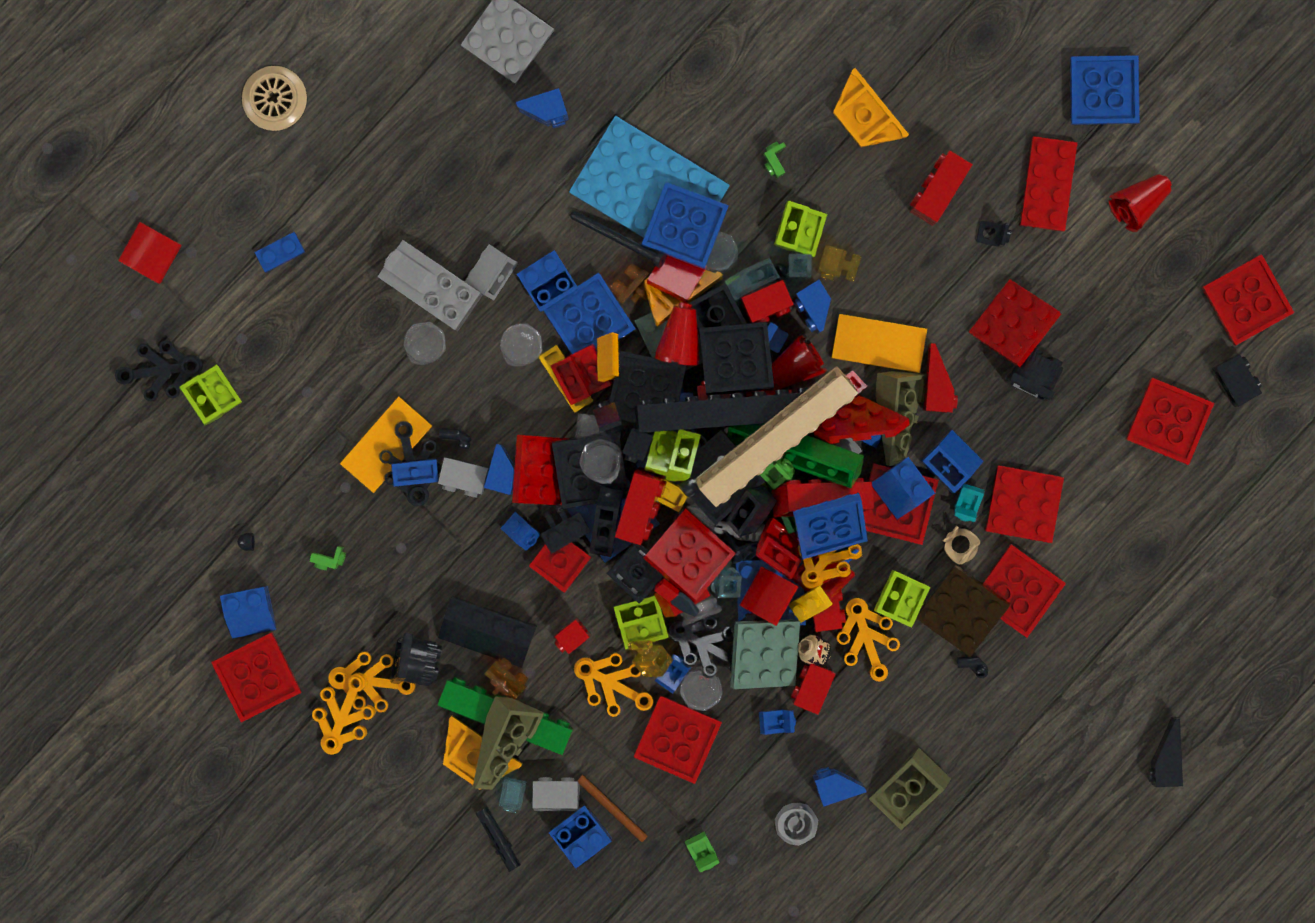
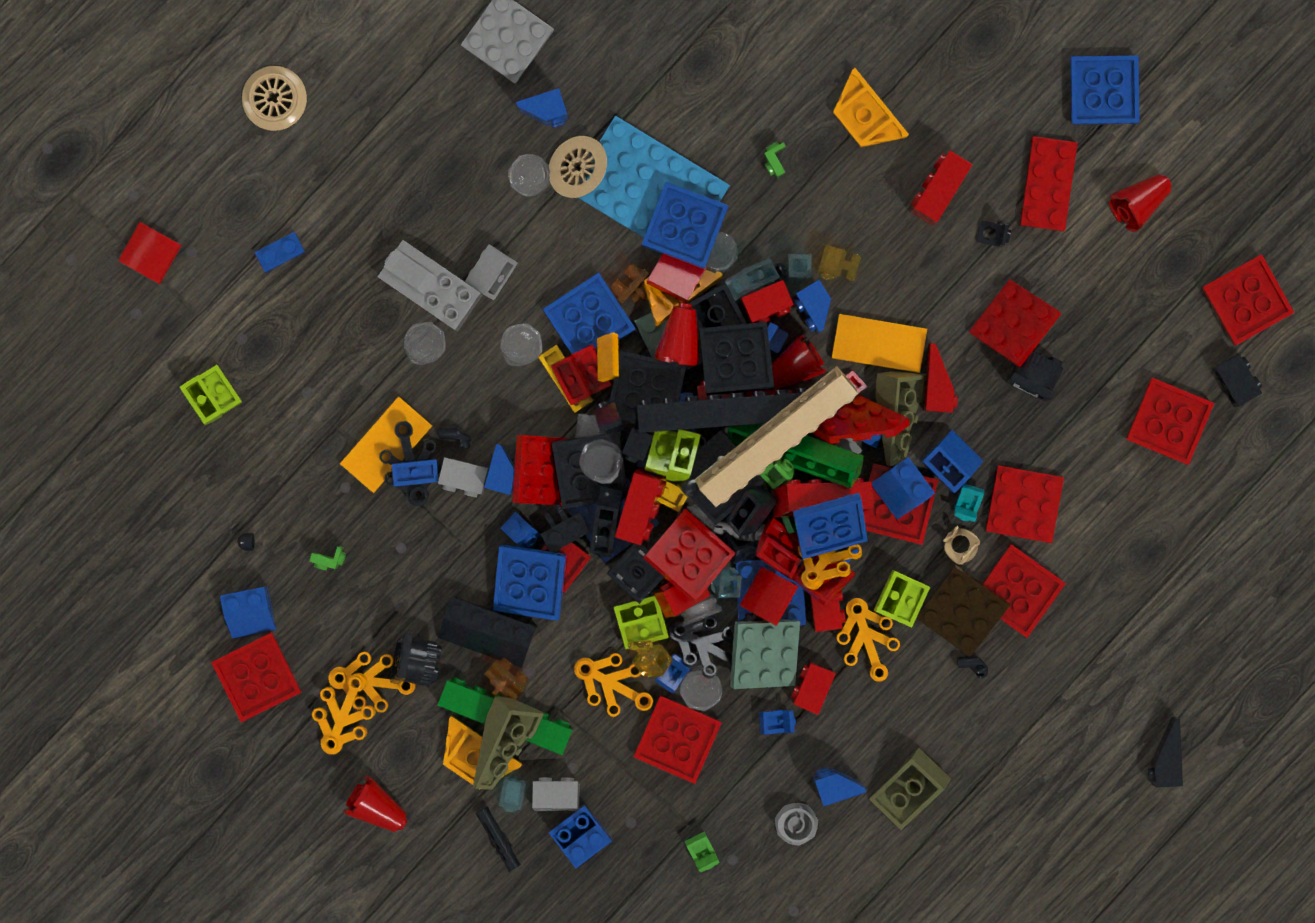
black plant [115,341,203,402] -> none
blue slope [517,250,579,312] -> none
red brick [554,617,591,654] -> none
black bar [570,211,667,268] -> none
dark orange bar [577,775,647,842] -> none
piece [654,579,699,617] -> none
lime brick [774,201,827,257] -> none
yellow plate [788,586,832,623] -> none
tan head [798,635,831,667] -> none
none -> red cone [343,775,408,832]
none -> blue plate [493,544,567,621]
none -> clear hat [508,154,551,197]
none -> tan piece [548,136,607,198]

